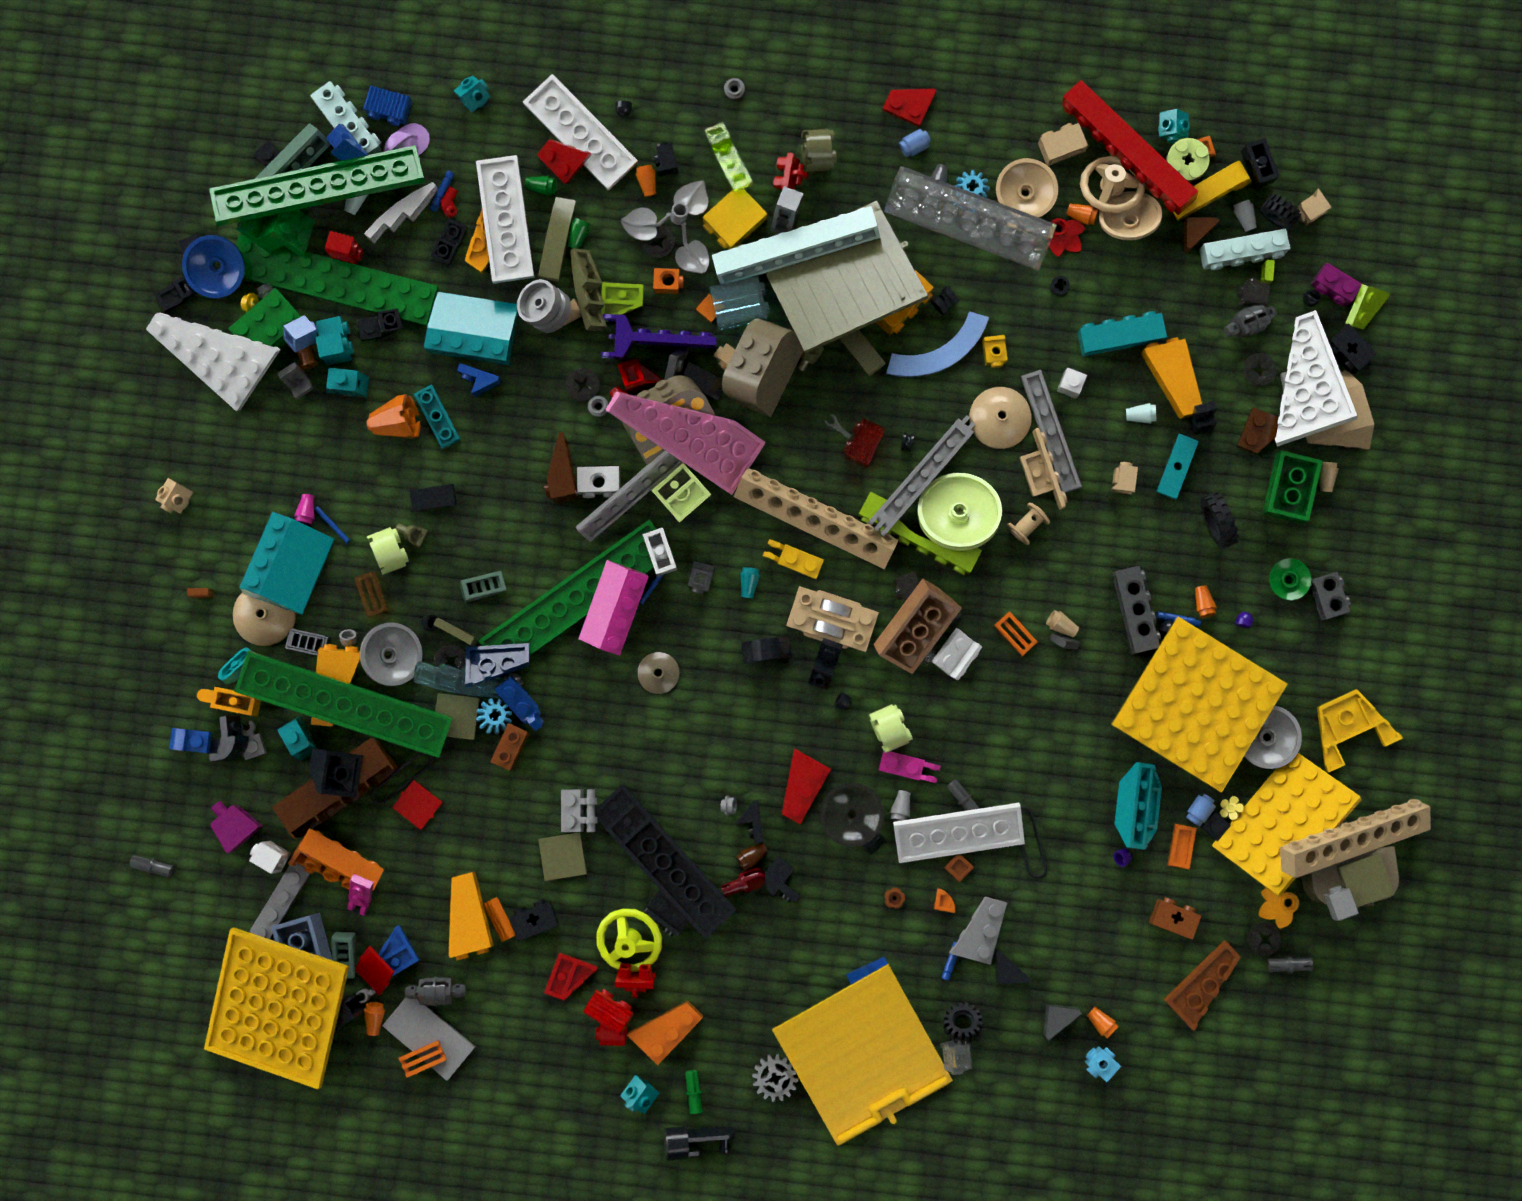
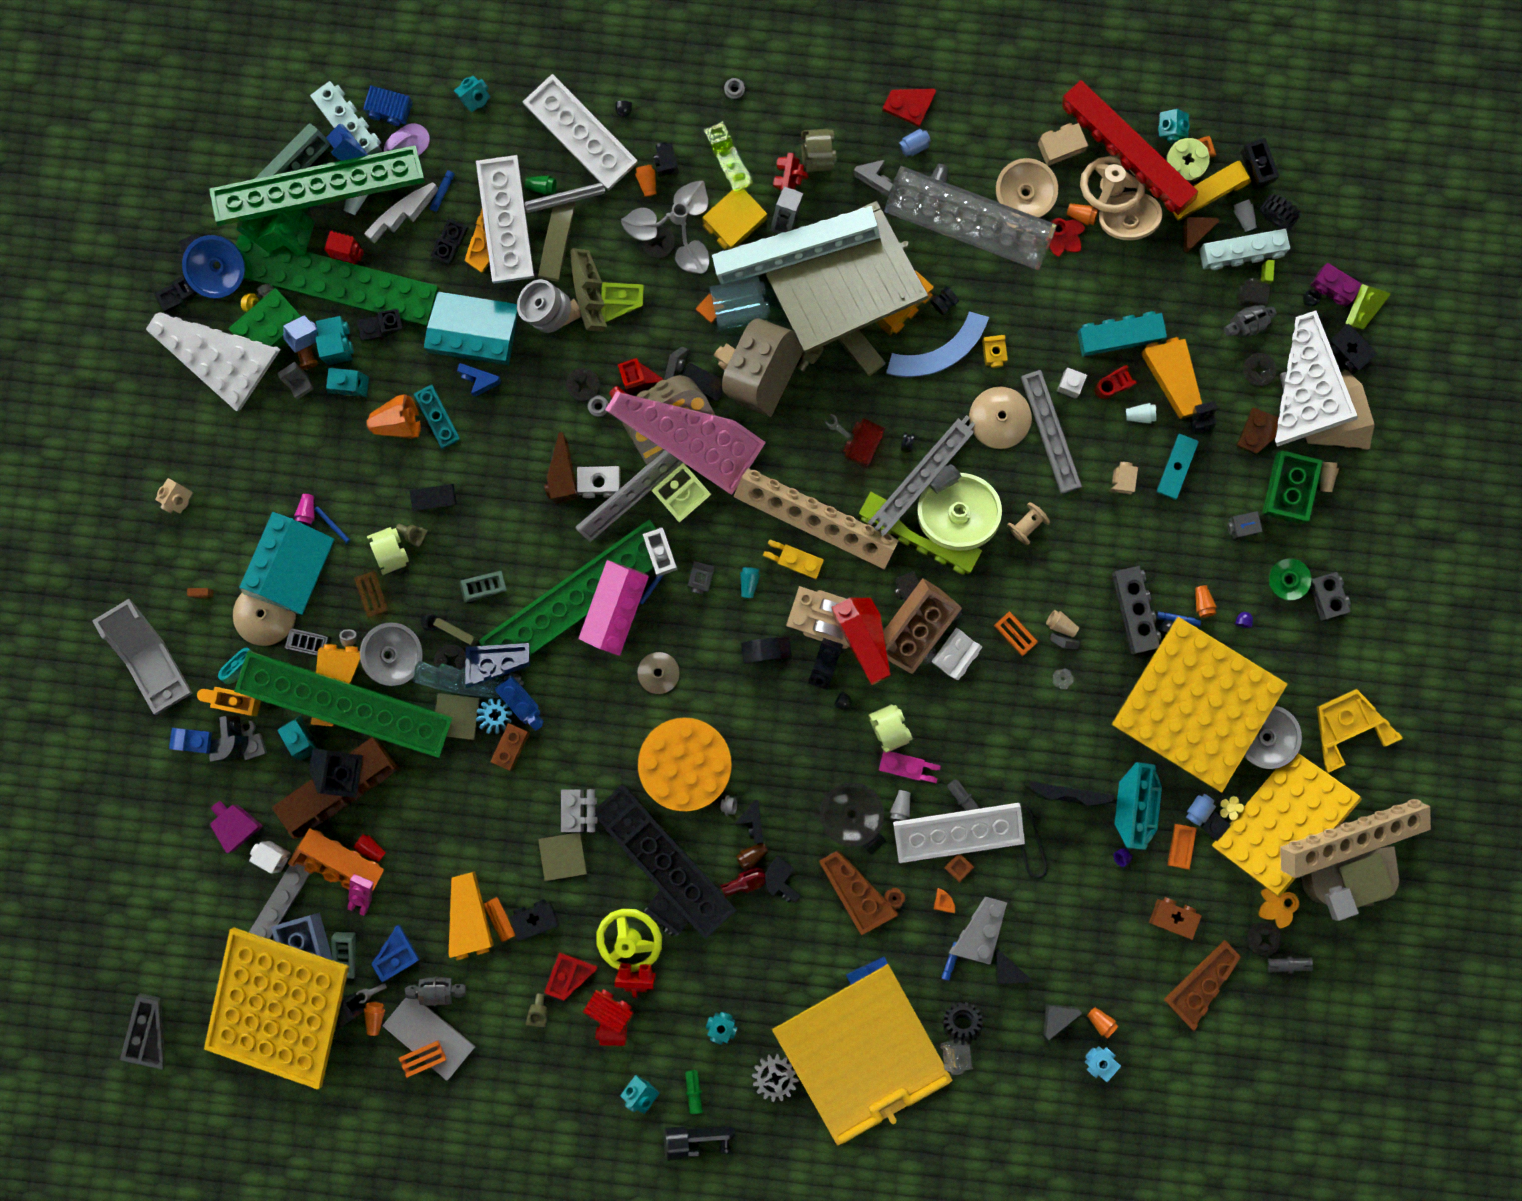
dark grey axle [129,855,174,878] -> none
black plate [253,141,280,168] -> none
red piece [354,946,395,995] -> none
black piece [370,752,432,804] -> none
red piece [392,780,443,830] -> none
red arm [440,187,458,218] -> none
red wing [537,139,592,184] -> none
green cone [567,218,590,249] -> none
dark purple hinge [600,314,718,360] -> none
orange wedge [627,1001,703,1065] -> none
orange brick [653,268,684,294] -> none
red wing [782,748,831,824] -> none
medium azure gear [954,170,990,207] -> none
tan bracket [1019,428,1067,510] -> none
black bush [1050,276,1070,296] -> none
black tyre [1200,492,1239,549] -> none
tan window [1298,188,1331,226] -> none
none -> light grey windscreen [93,599,192,715]
none -> dark grey wedge [120,993,166,1069]
none -> red cone [353,834,386,863]
none -> light grey axle [524,183,605,213]
none -> olive piece [526,994,547,1027]
none -> light orange wheel [638,718,732,811]
none -> teal brick [705,1011,737,1045]
none -> dark orange wing [819,850,898,935]
none -> red wedge [831,598,891,685]
none -> light grey slope [853,160,893,197]
none -> dark grey cone [929,464,961,494]
none -> black slope [1024,781,1114,806]
none -> clear plate [1052,668,1073,689]
none -> red piece [1095,365,1137,399]
none -> dark grey brick [1227,511,1262,539]

